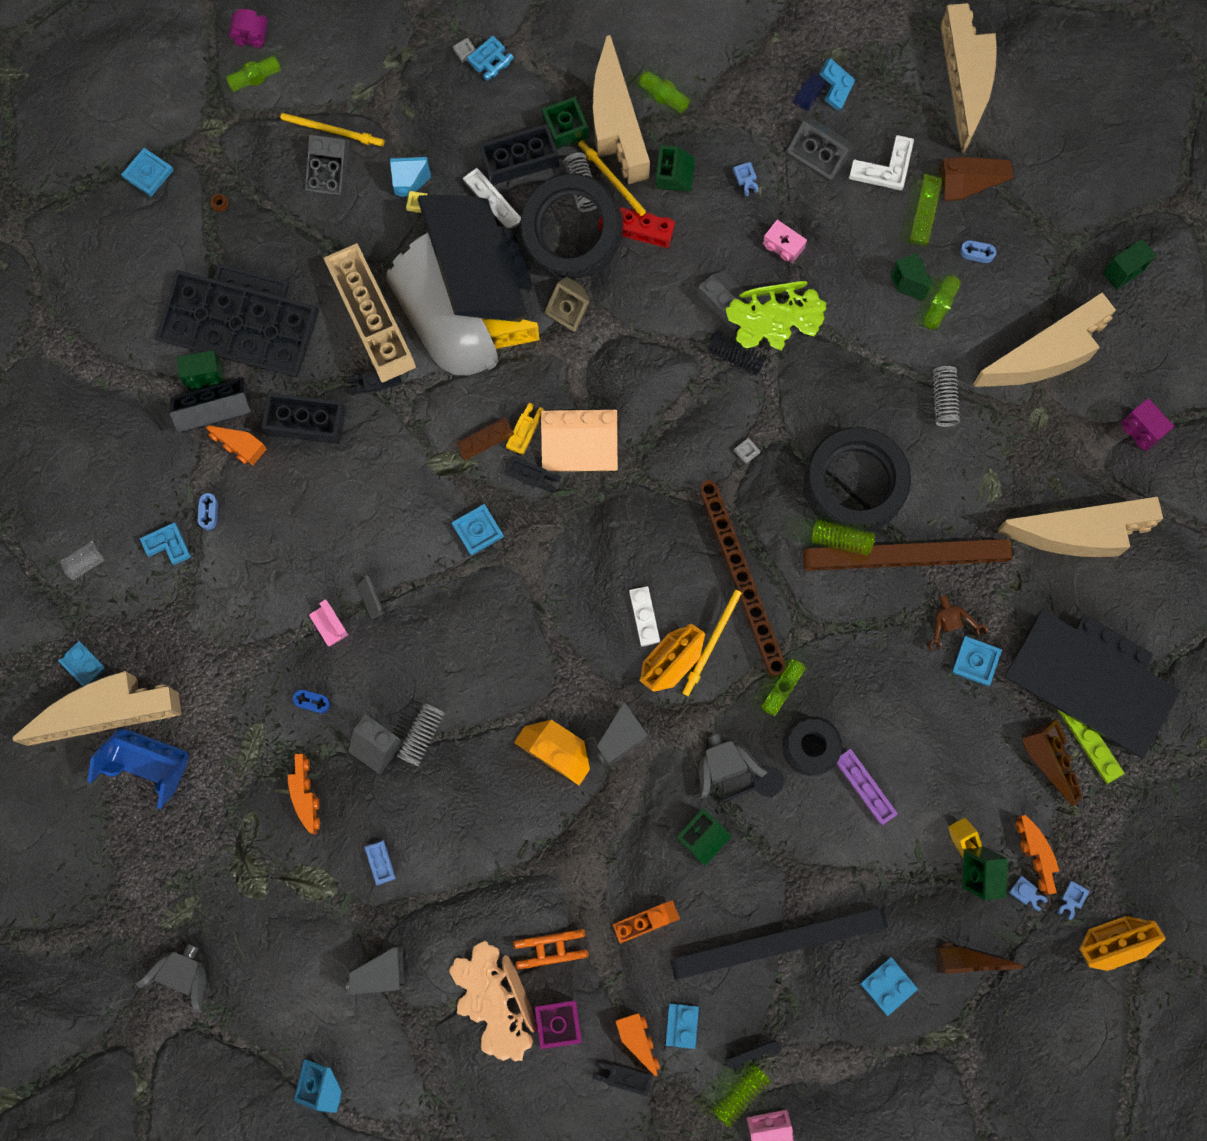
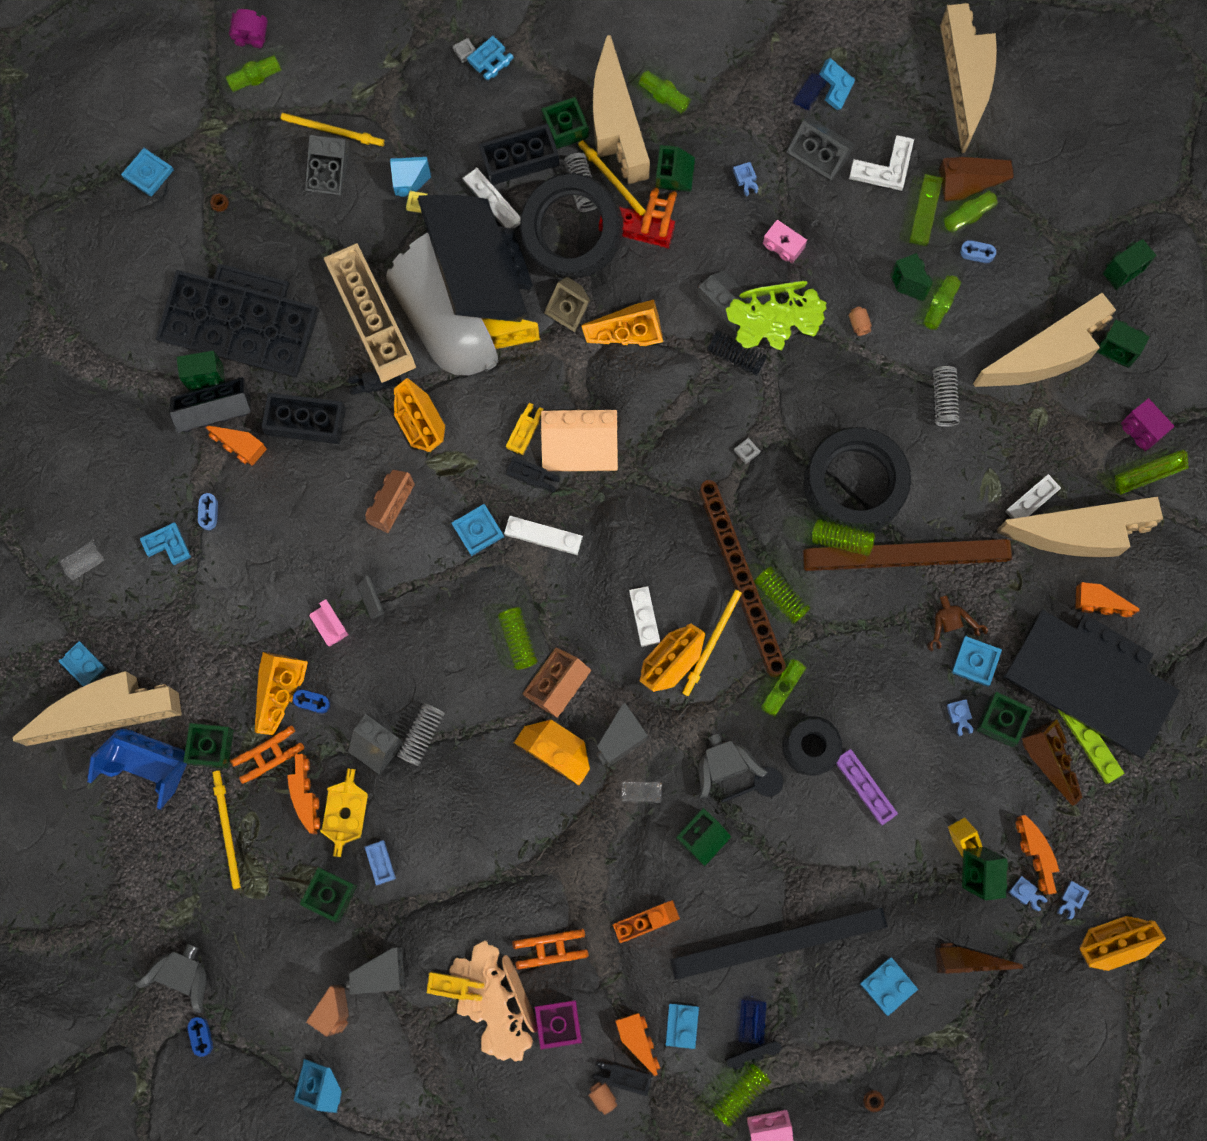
reddish brown plate [456,417,515,461] -> none
none -> dark green brick [183,723,234,769]
none -> blue beam [188,1017,213,1057]
none -> yellow bar [212,770,241,889]
none -> orange piece [230,726,304,784]
none -> light orange wedge [255,652,308,735]
none -> dark green brick [299,867,357,923]
none -> nougat slope [307,985,349,1036]
none -> yellow plate [320,769,368,857]
none -> nougat slope [365,470,415,533]
none -> light orange wedge [394,378,445,452]
none -> yellow hinge [426,972,484,1001]
none -> clear neon green piece [498,607,538,670]
none -> white plate [504,516,583,555]
none -> nougat slope [522,647,591,718]
none -> light orange wedge [582,300,663,346]
none -> nougat brick [589,1082,618,1115]
none -> clear slope [622,782,661,803]
none -> orange piece [641,188,677,237]
none -> clear blue slope [739,1000,766,1044]
none -> clear neon green piece [754,566,811,624]
none -> nougat brick [849,307,872,336]
none -> reddish brown plate [863,1090,884,1112]
none -> clear neon green piece [944,191,998,233]
none -> medium blue plate [946,700,973,736]
none -> dark green brick [976,692,1033,747]
none -> white plate [1005,474,1061,519]
none -> orange slope [1075,582,1139,617]
none -> dark green brick [1097,320,1150,369]
none -> clear neon green plate [1115,449,1189,495]

